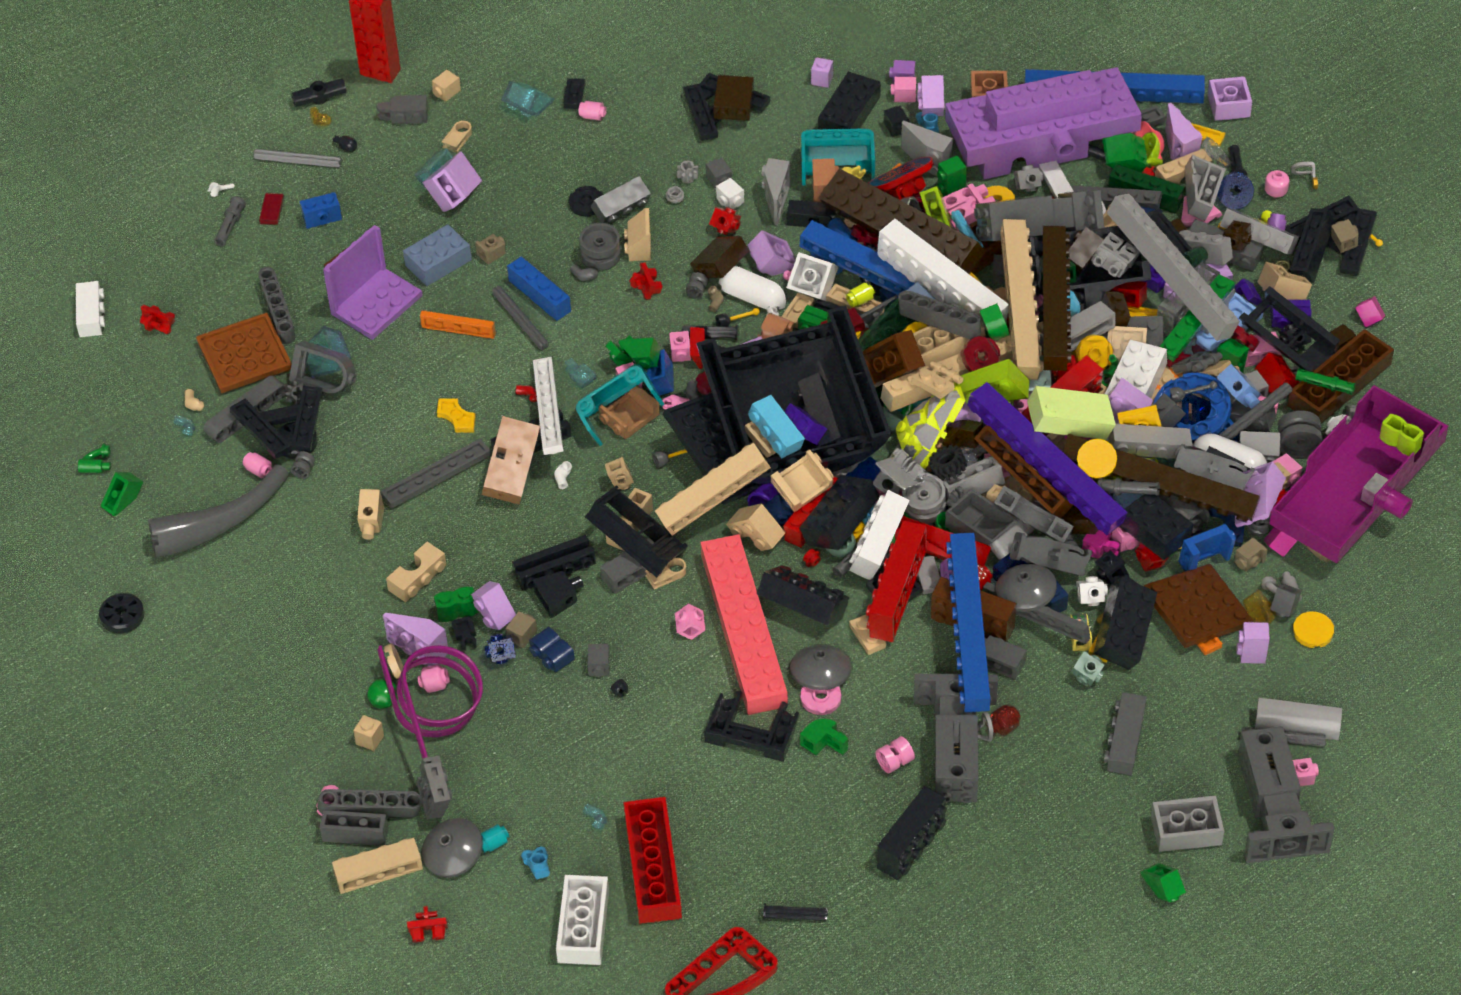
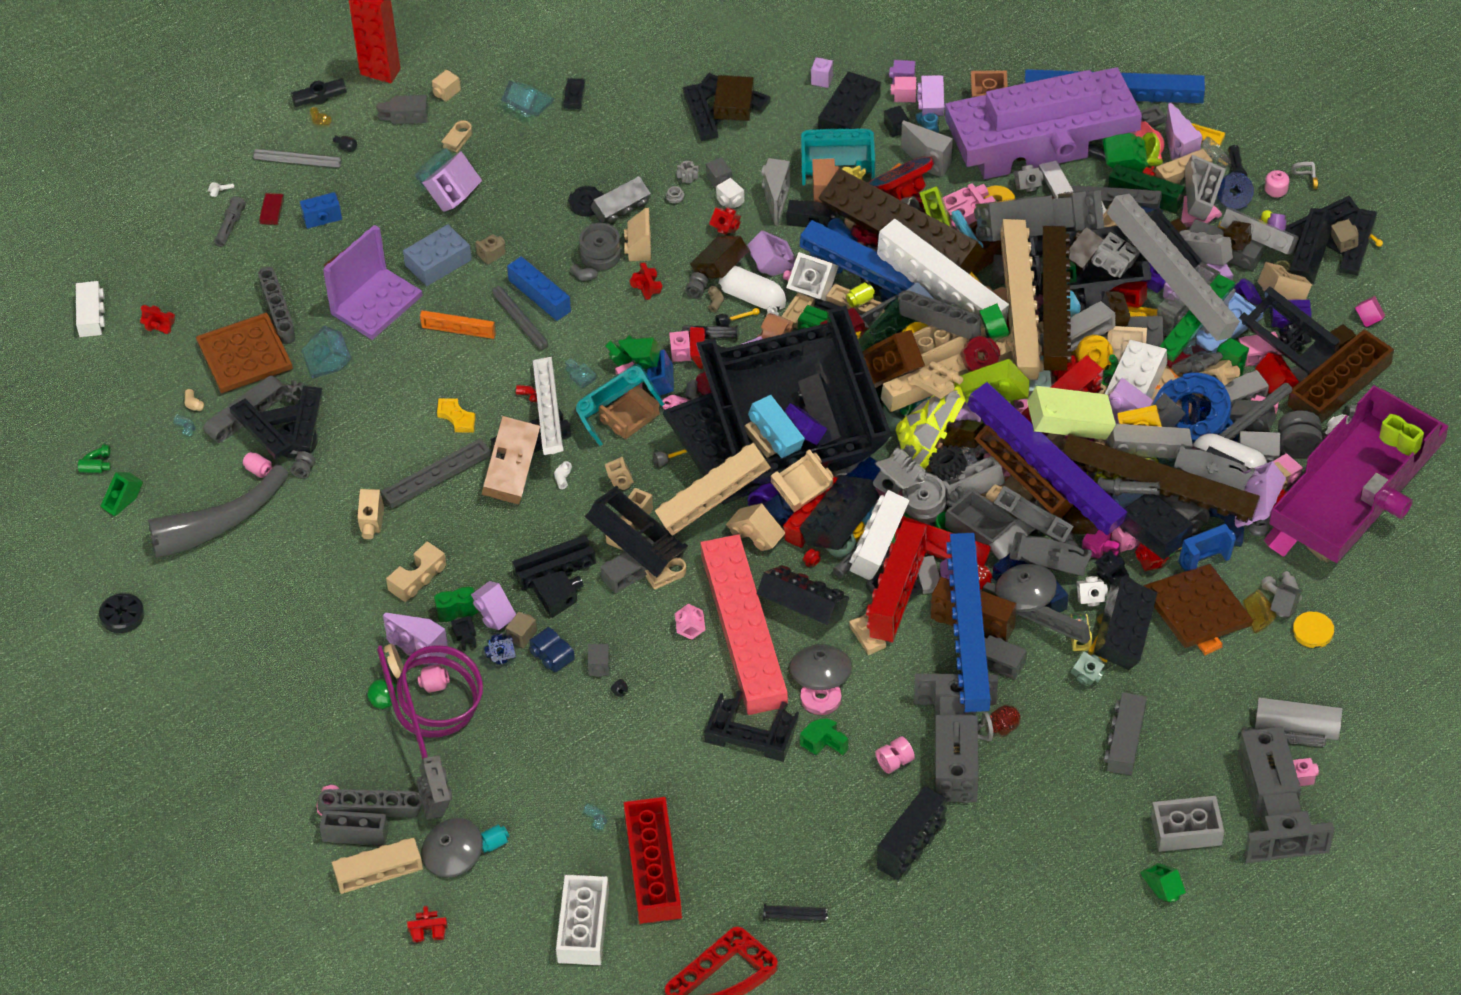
dark grey window [289,341,357,393] -> none
tan brick [353,715,384,751] -> none
dark azure plate [521,847,550,879] -> none
bright pink brick [579,101,606,120] -> none
green brick [936,156,967,197] -> none
yellow tile [1077,439,1117,479] -> none
dark grey hinge [1170,381,1217,403] -> none
clear green brick [1182,247,1208,269] -> none
lavender brick [1208,76,1252,121] -> none
medium blue torso [1217,364,1261,409] -> none
dark red plate [1231,325,1260,352] -> none
dark tan brick [1234,538,1268,571] -> none
lavender brick [1236,622,1270,664] -> none
green pin [1296,368,1356,395] -> none

